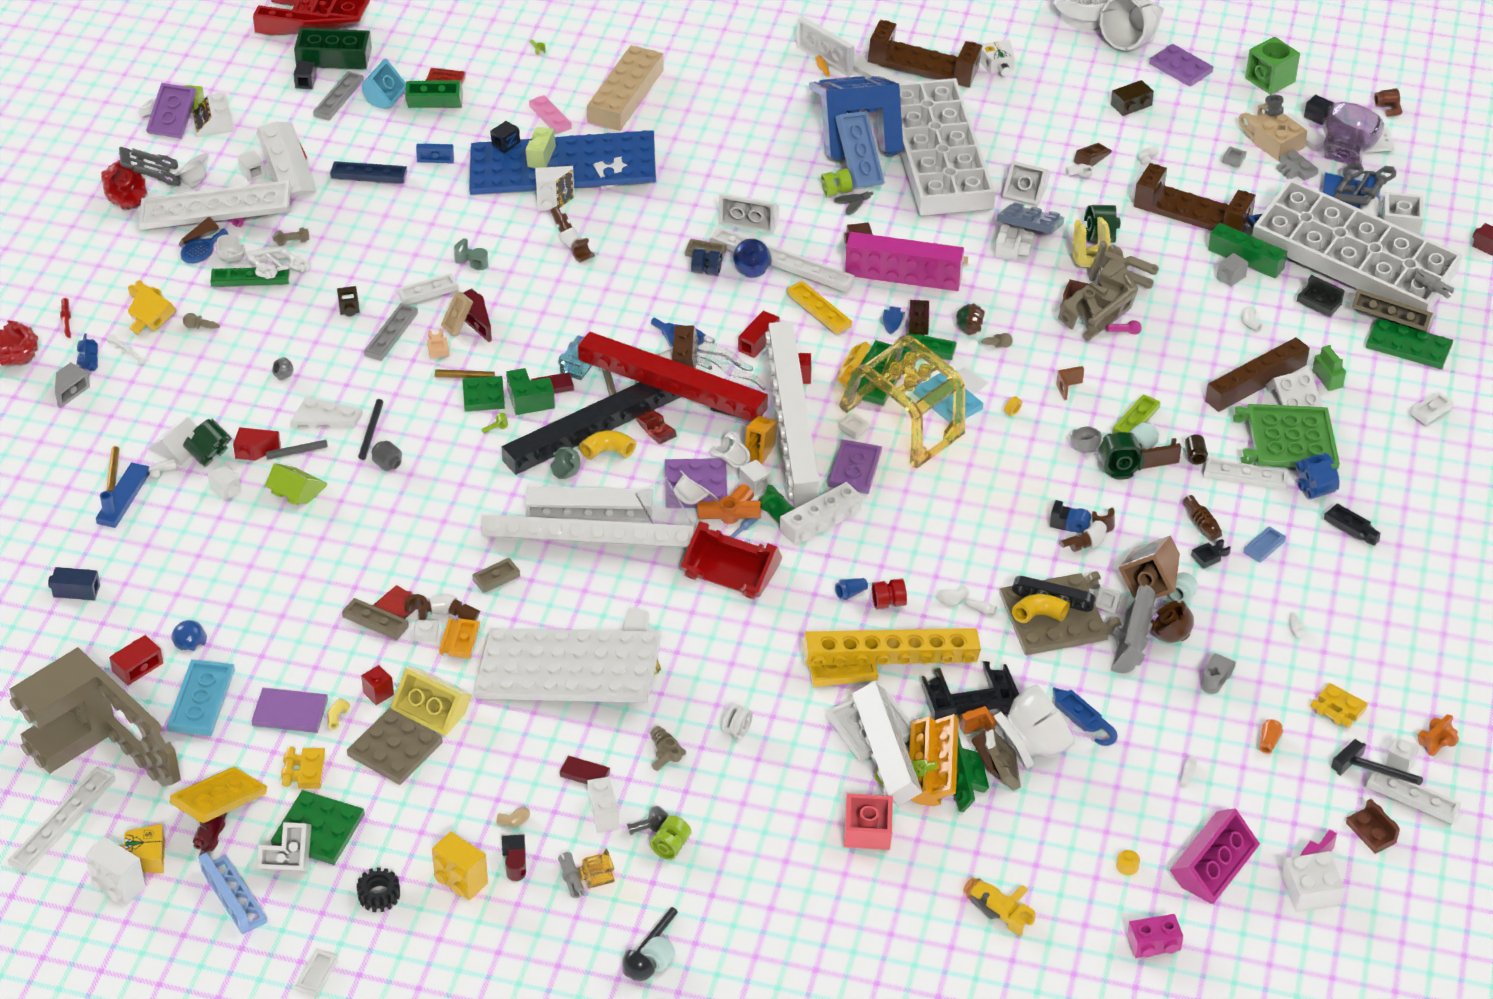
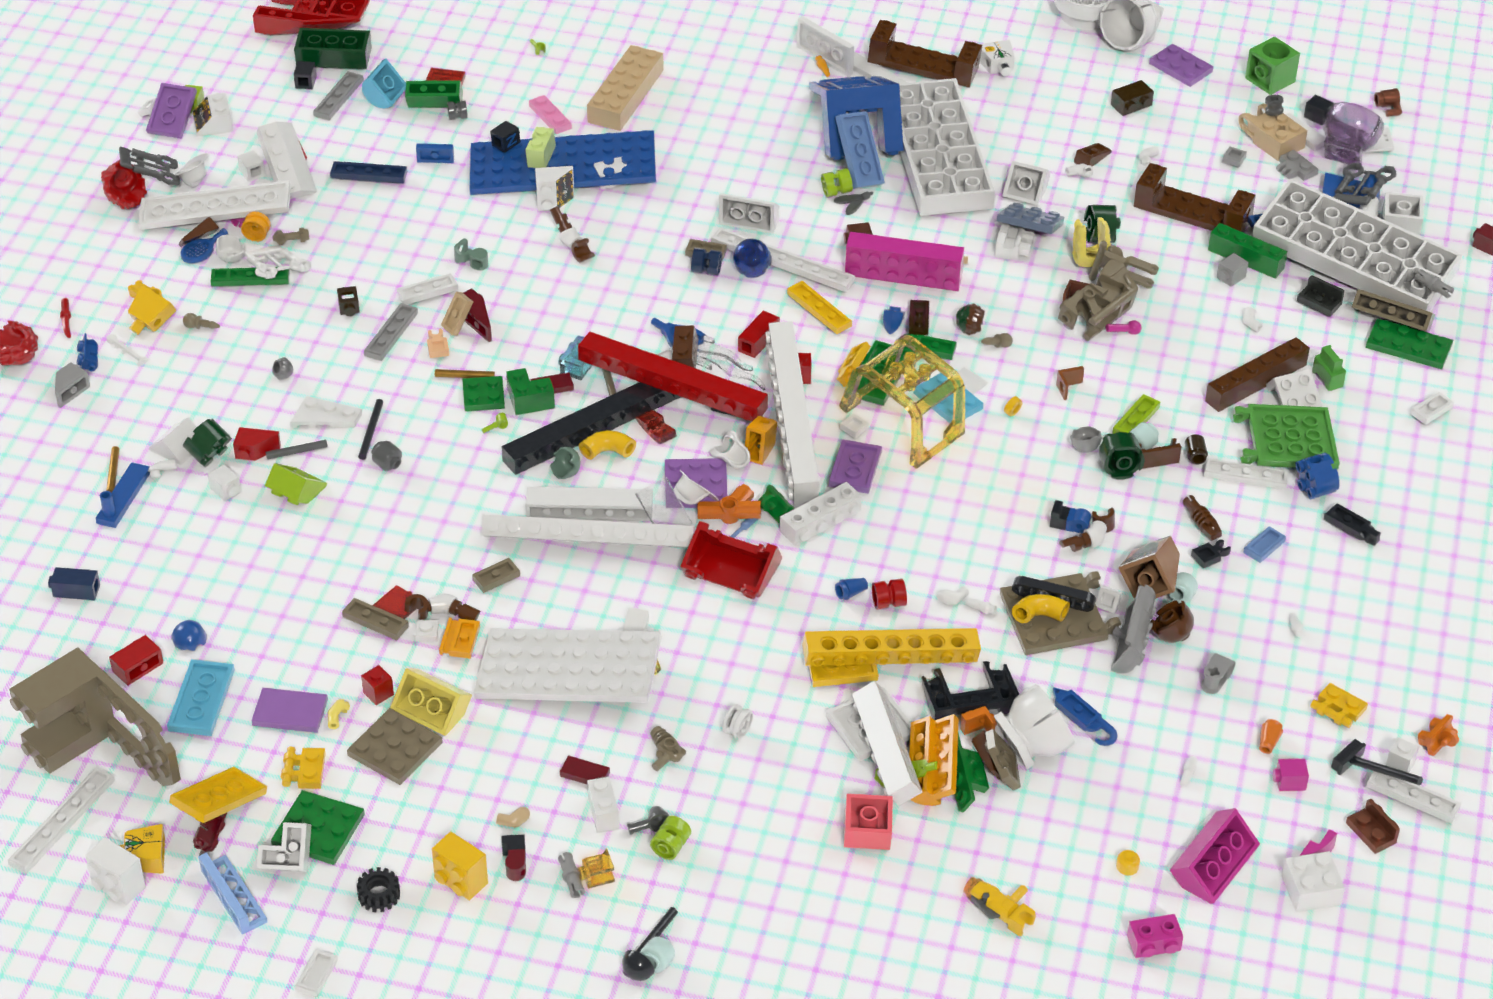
white brick [739,460,771,496] -> none
none -> light orange wheel [241,211,271,242]
none -> dark grey wheel [448,100,468,120]
none -> dark pink brick [1273,758,1309,791]

